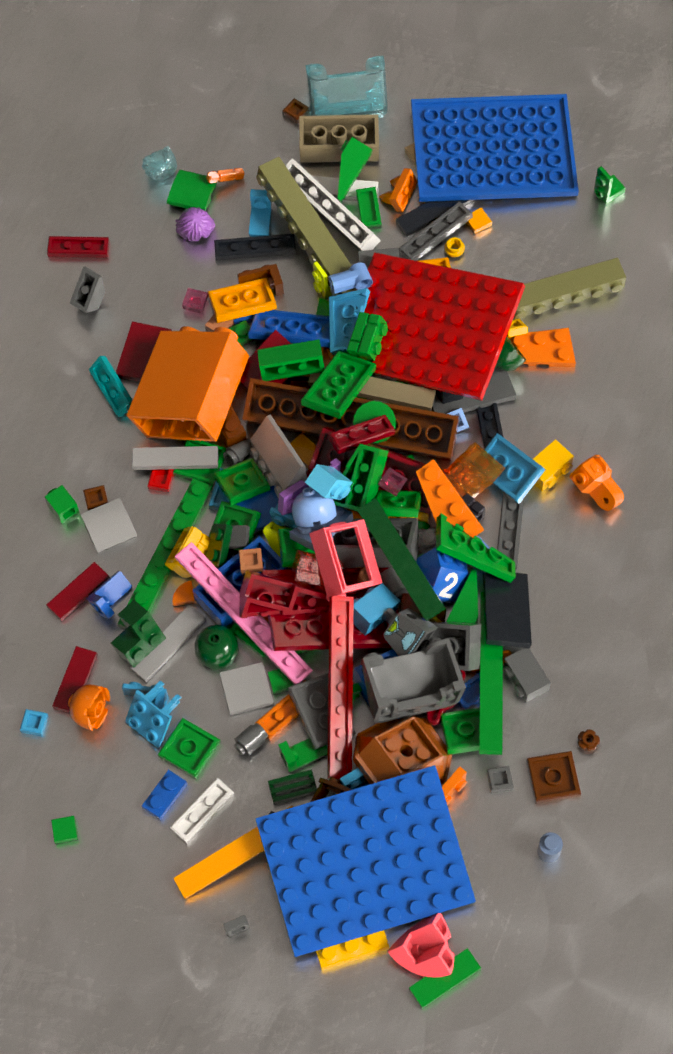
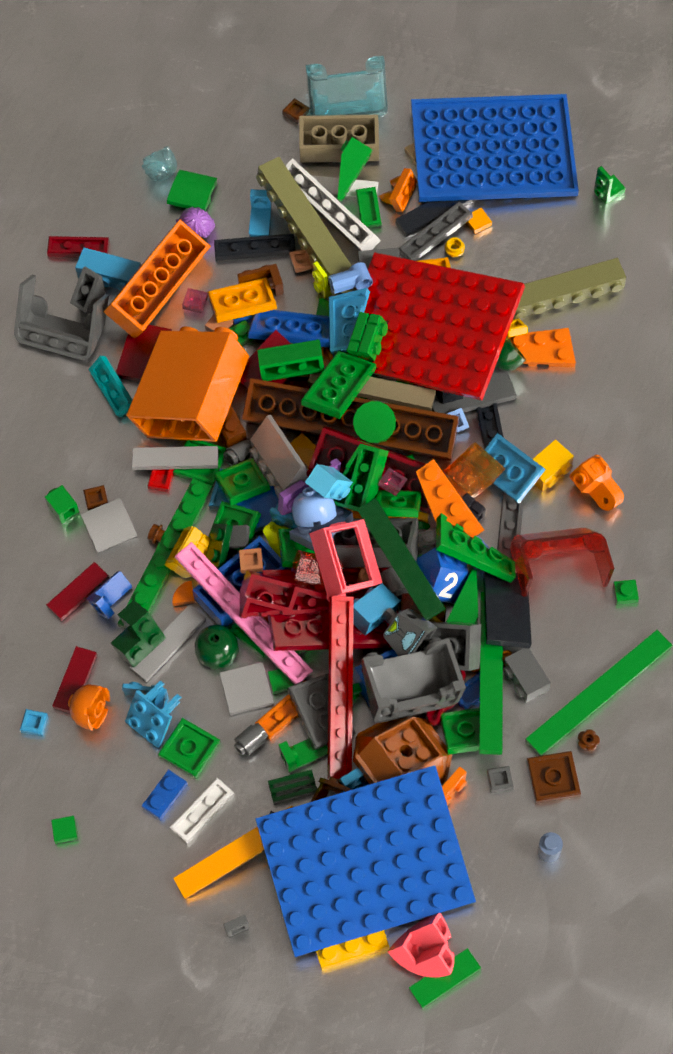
orange axle [206,168,245,184] -> none
dark red tile [328,415,396,454] -> none
none -> dark grey windscreen [14,274,109,360]
none -> dark azure brick [75,248,141,290]
none -> orange brick [103,220,211,339]
none -> reddish brown plate [147,524,165,544]
none -> nougat plate [289,249,313,273]
none -> clear red windscreen [510,528,615,597]
none -> green tile [525,630,673,756]
none -> green plate [613,579,639,605]

